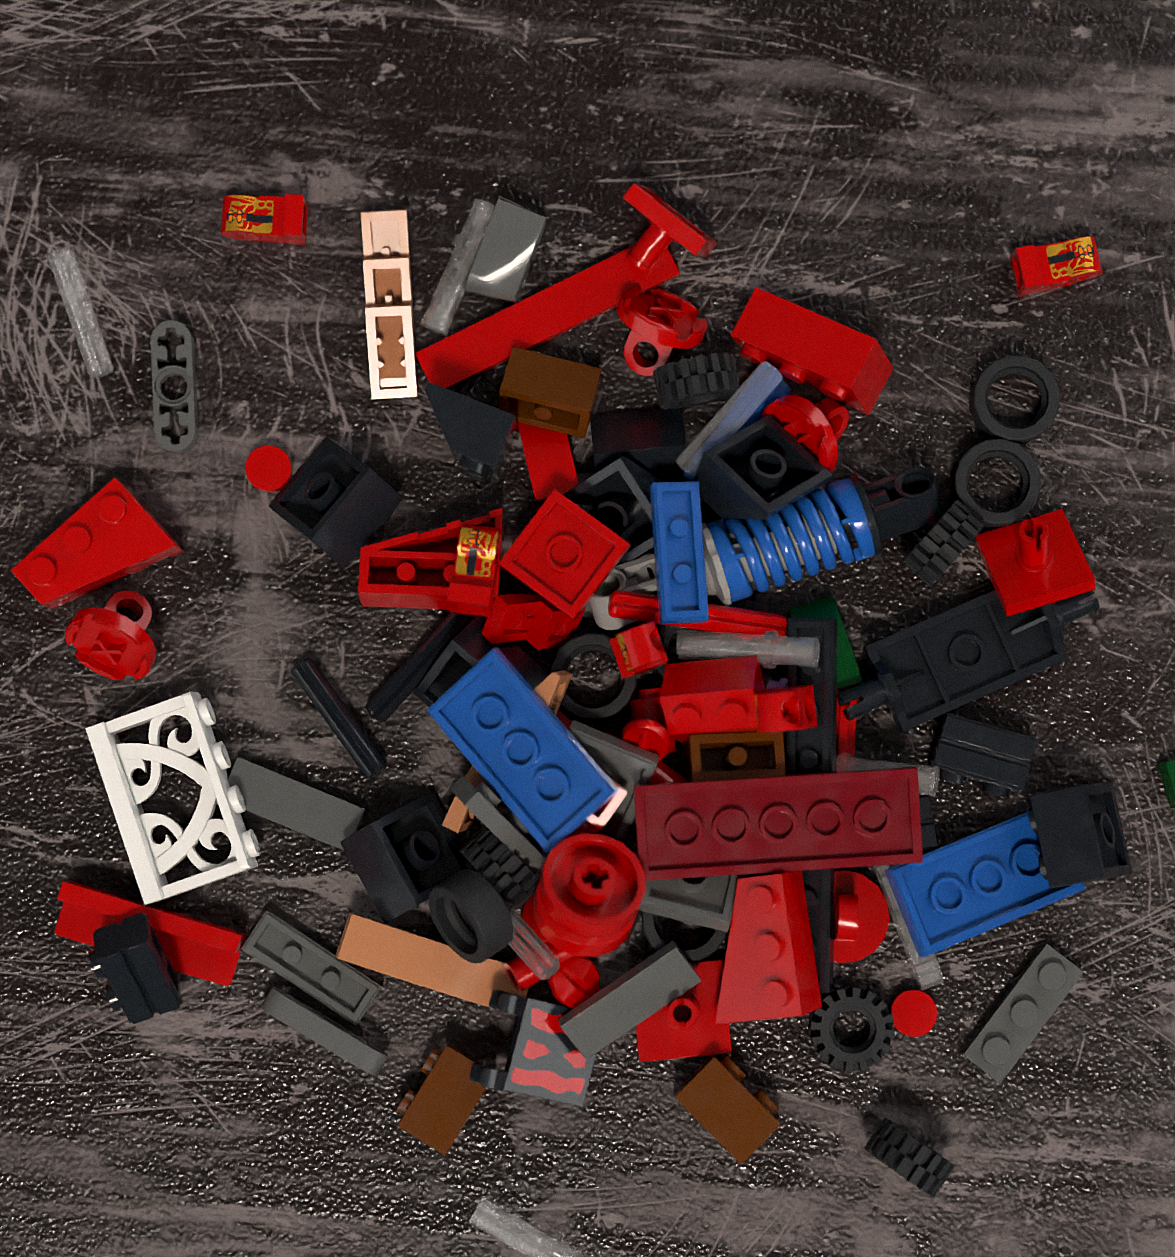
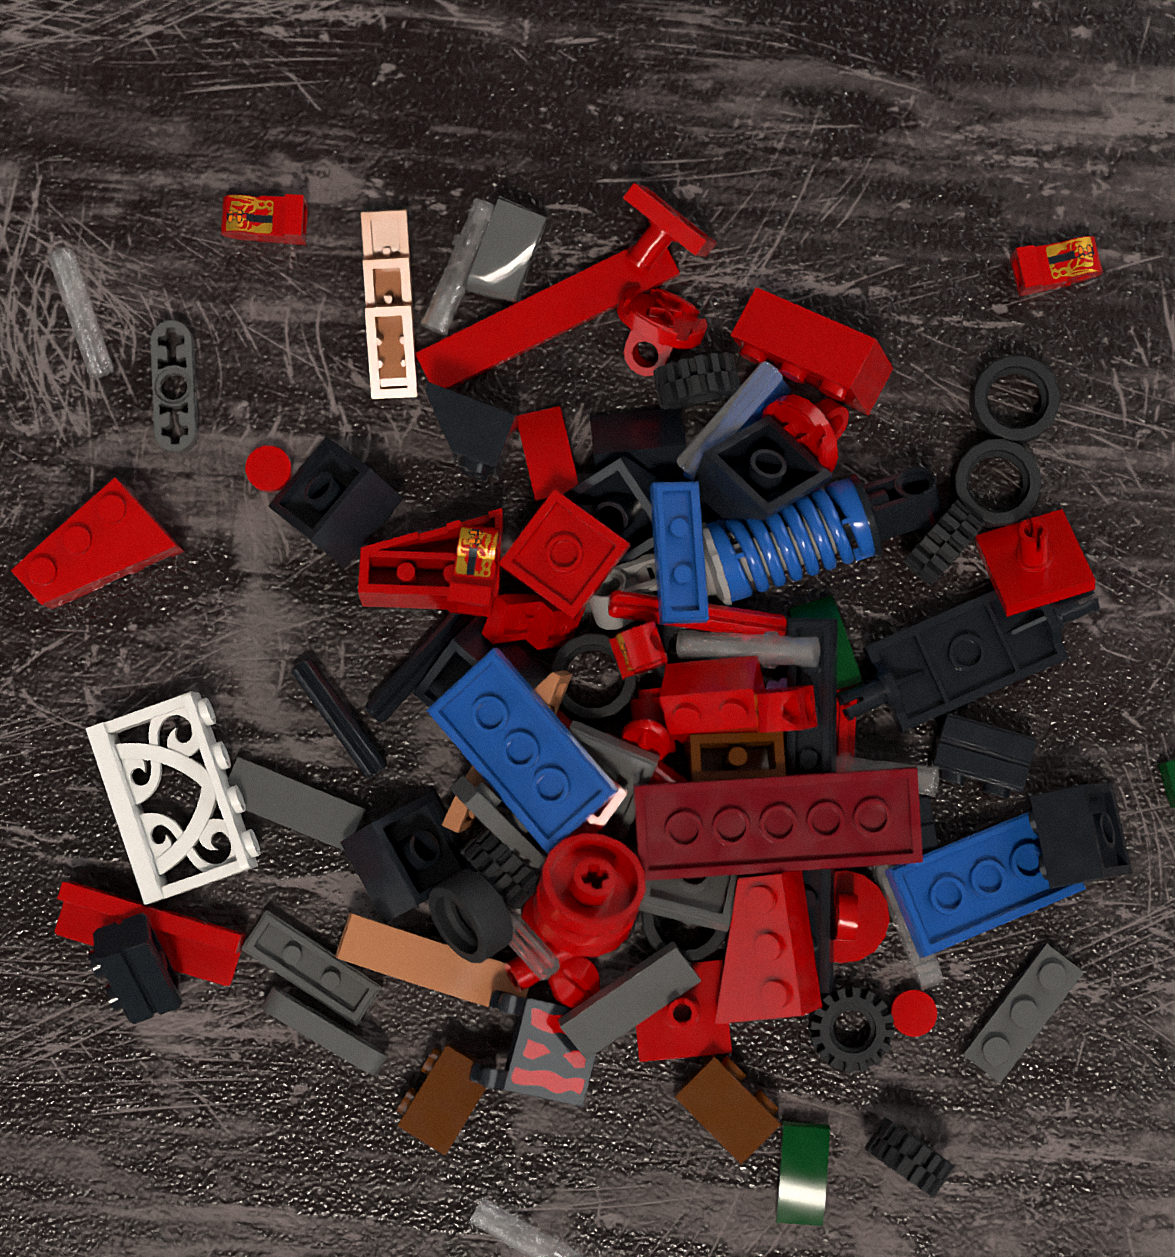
red tile [65,591,157,681] -> none
reddish brown brick [497,347,602,439] -> none
none -> dark green slope [776,1121,830,1226]

